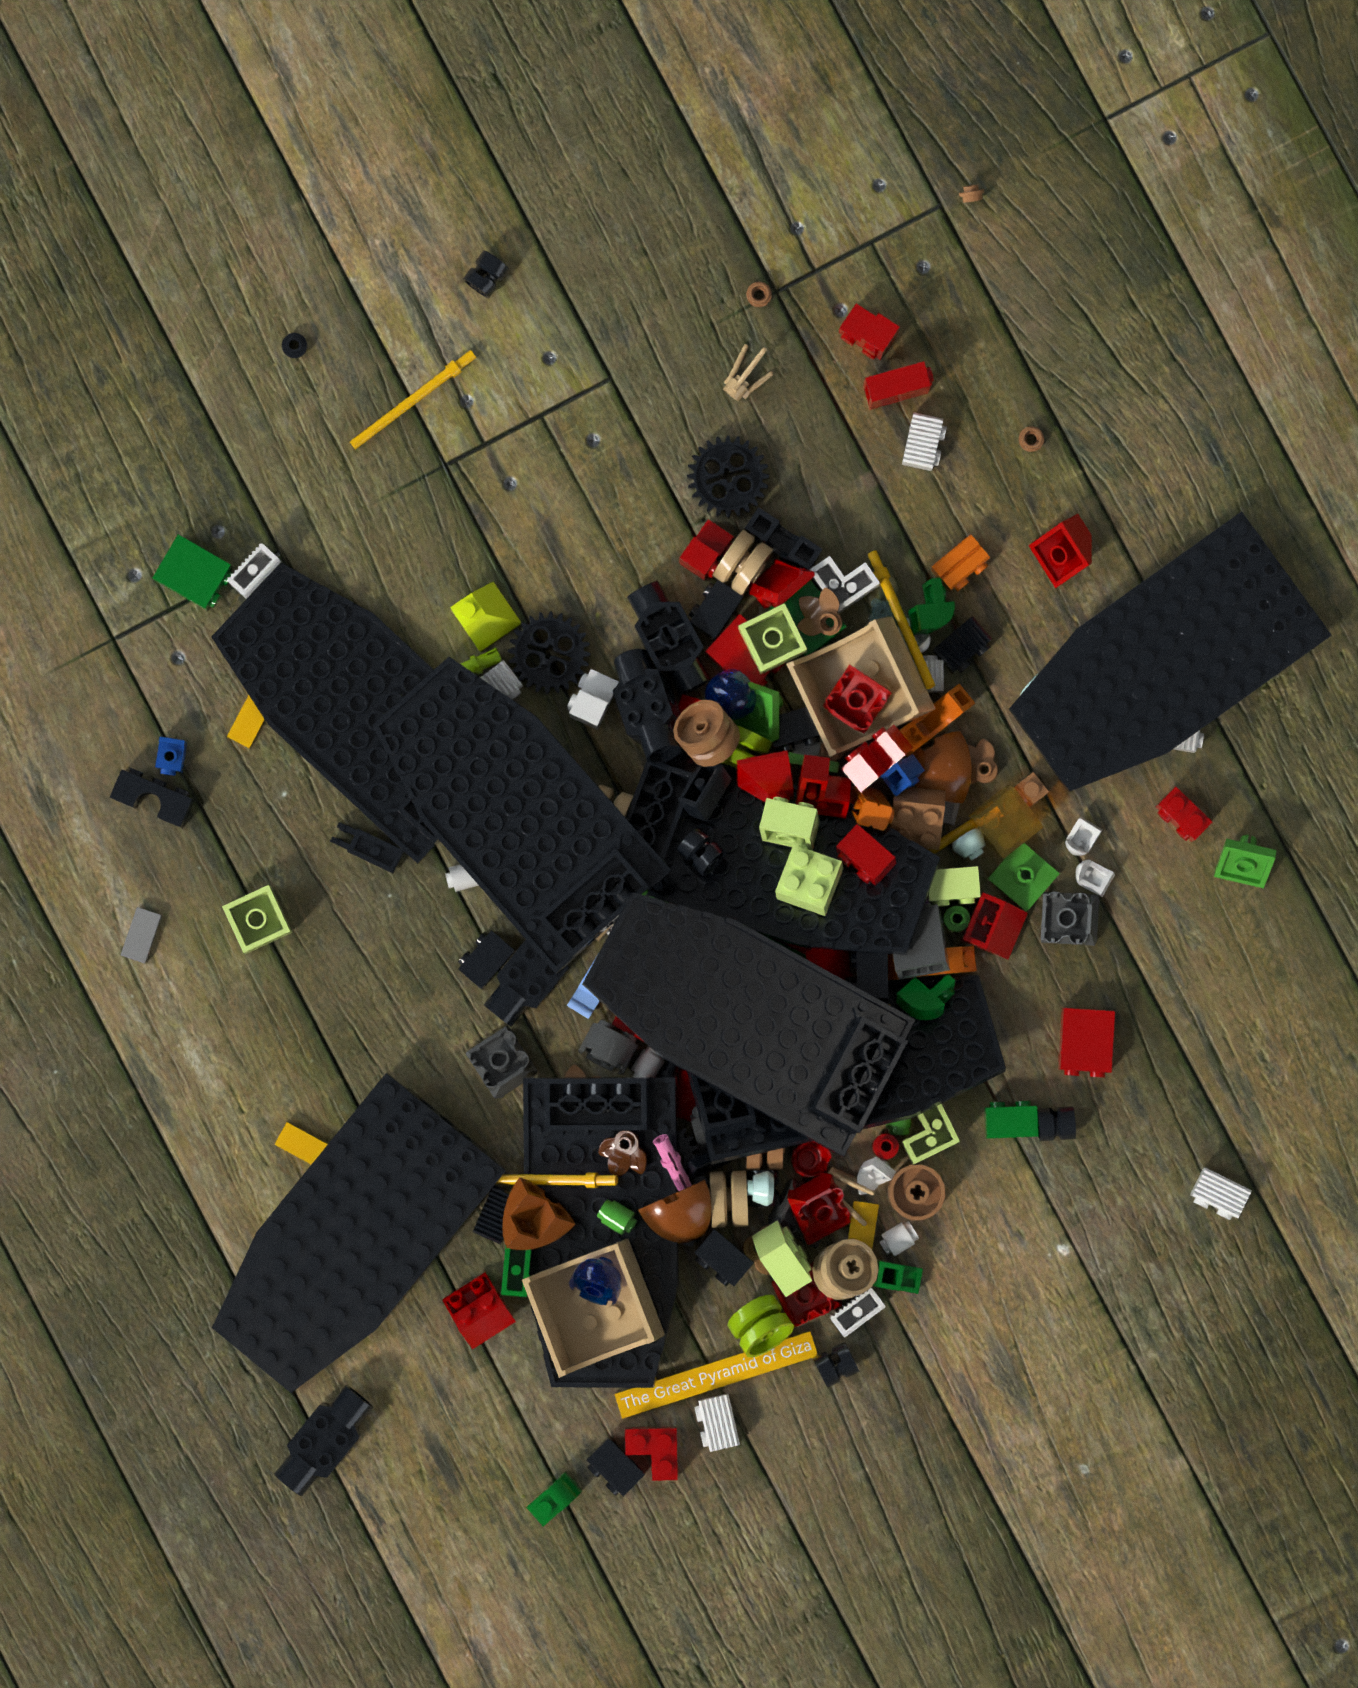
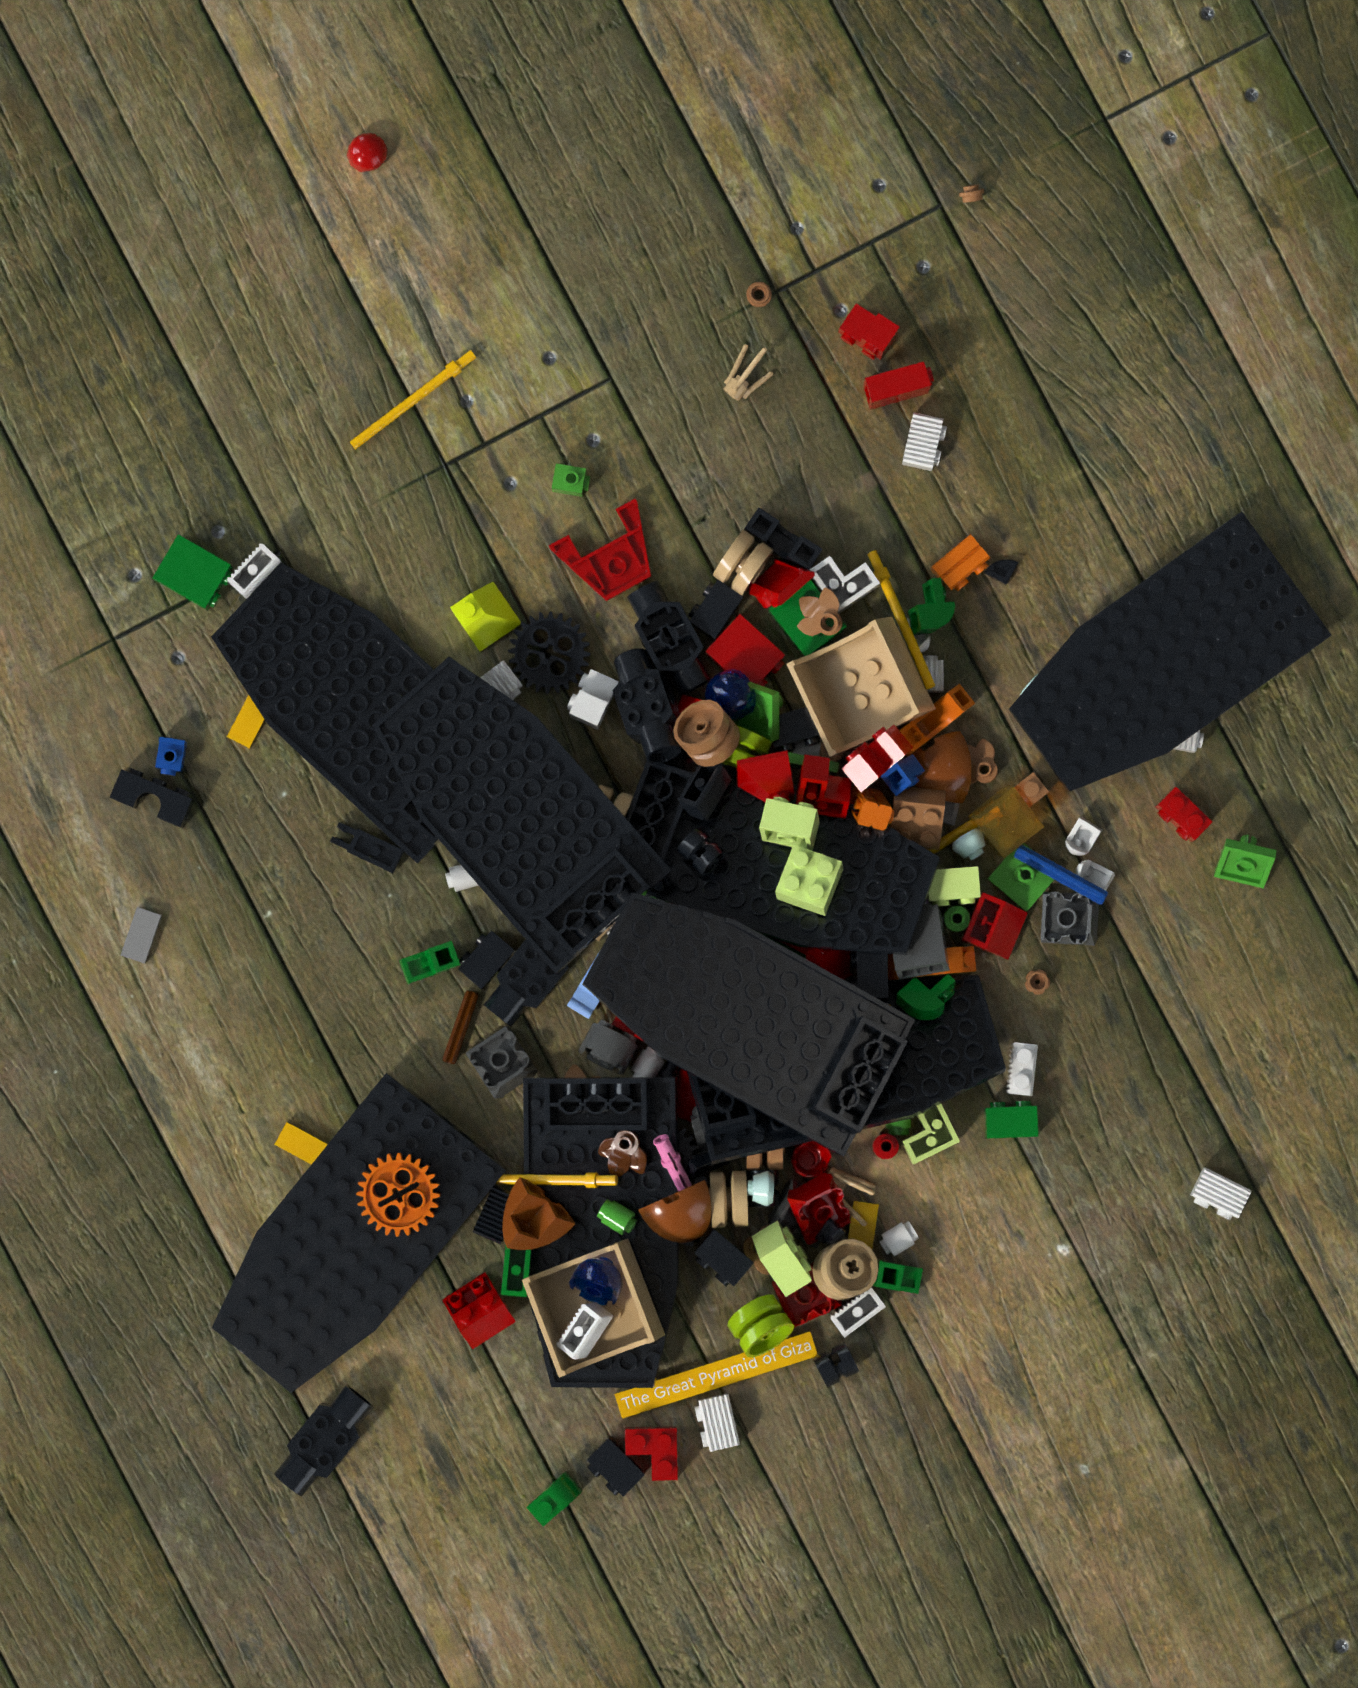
yellowish green brick [222,885,293,954] -> none
black plate [282,333,307,359] -> none
lime pin [460,647,502,675] -> none
black wheel [463,250,510,299] -> none
red brick [679,519,733,581] -> none
black gear [687,435,769,519] -> none
yellowish green brick [738,603,807,674] -> none
red slope [822,664,892,734] -> none
red brick [836,824,896,886] -> none
white plate [857,1157,896,1195] -> none
clear light blue plate [869,598,894,622] -> none
medium nougat wheel [888,1164,945,1220] -> none
black brick [933,616,992,674] -> none
medium nougat plate [1019,426,1044,452] -> none
red slope [1028,514,1092,588] -> none
black wheel [1037,1106,1076,1141] -> none
red brick [1058,1008,1115,1078] -> none
none -> red hair [347,133,388,172]
none -> orange gear [356,1152,441,1237]
none -> green brick [399,941,460,984]
none -> reddish brown axle [443,990,479,1064]
none -> red wing [548,498,651,602]
none -> bright green brick [552,463,590,497]
none -> white brick [556,1302,613,1360]
none -> black tile [815,1217,847,1245]
none -> black tile [984,559,1019,585]
none -> white brick [1006,1042,1038,1096]
none -> blue axle [1014,845,1108,905]
none -> medium nougat plate [1025,969,1050,995]

